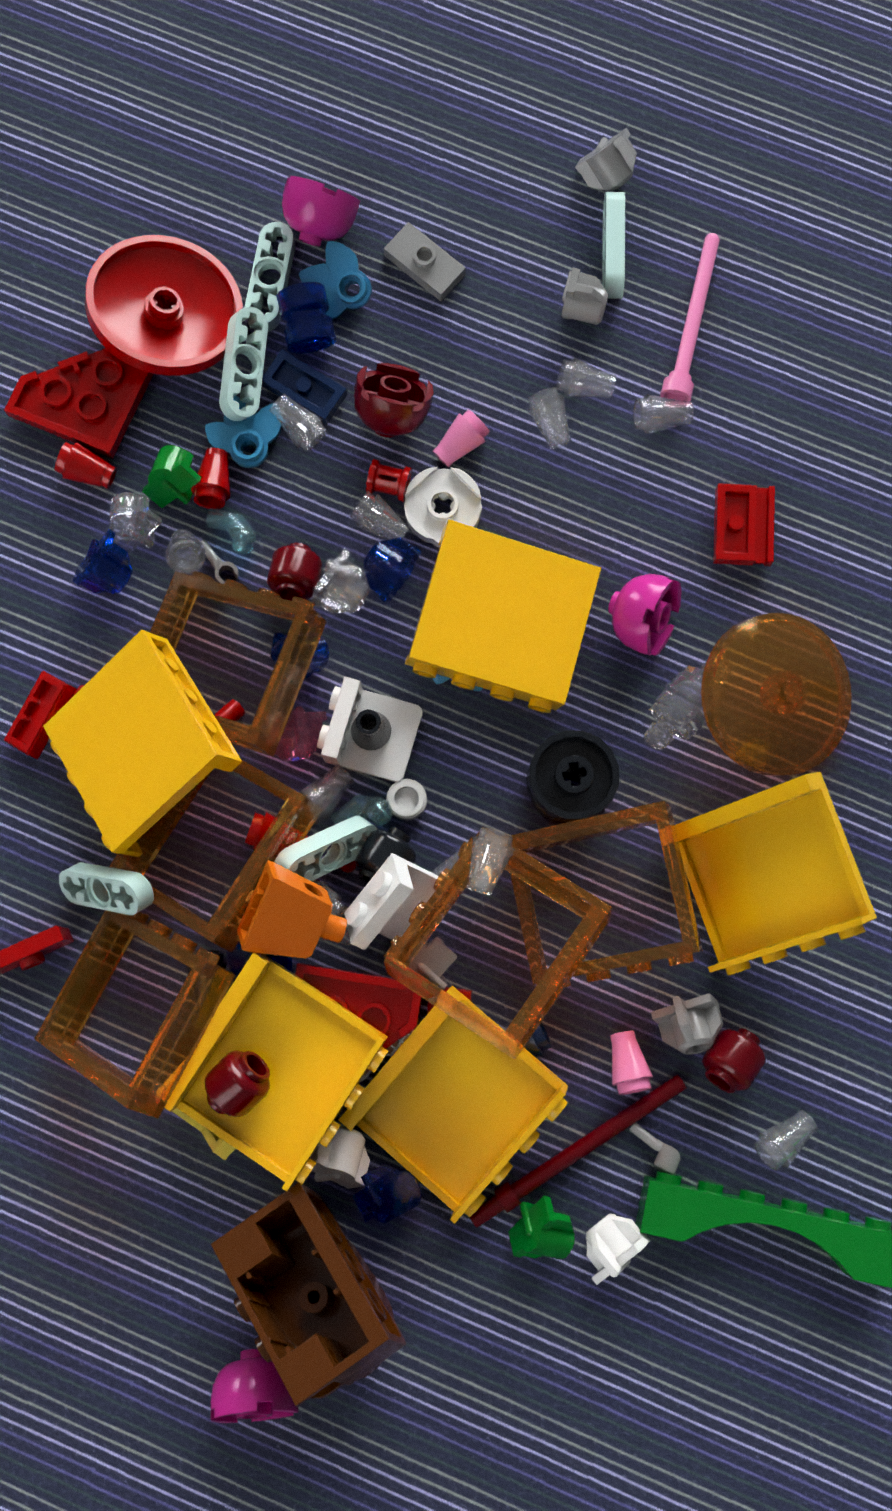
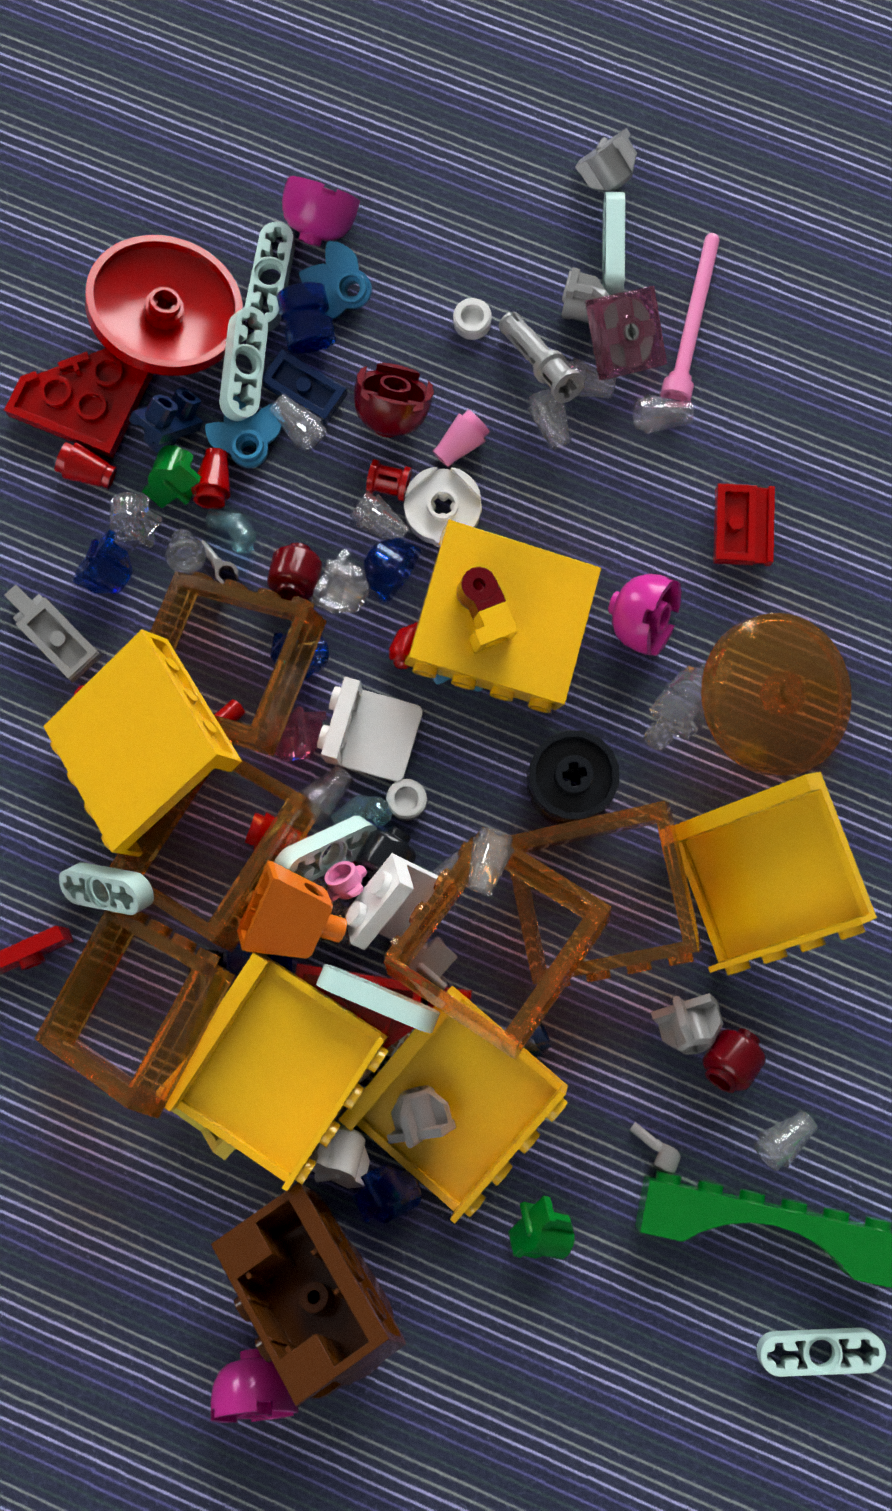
red plate [4,671,76,760] -> none
dark red head [205,1050,270,1117] -> none
black cone [351,709,391,751] -> none
light grey plate [383,222,466,301] -> none
dark red bar [470,1074,687,1228] -> none
white piece [586,1213,651,1285] -> none
bright pink cone [610,1030,653,1095] -> none
none -> light grey hinge [5,585,102,683]
none -> dark blue hips [129,387,203,452]
none -> light aqua beam [316,964,440,1033]
none -> bright pink plate [324,861,367,902]
none -> light grey piece [387,1085,456,1148]
none -> red arm [388,622,418,670]
none -> white tile [453,298,492,340]
none -> leg [456,567,519,653]
none -> light grey pin [499,312,584,403]
none -> clear pink piece [585,286,667,381]
none -> light aqua beam [756,1328,886,1377]

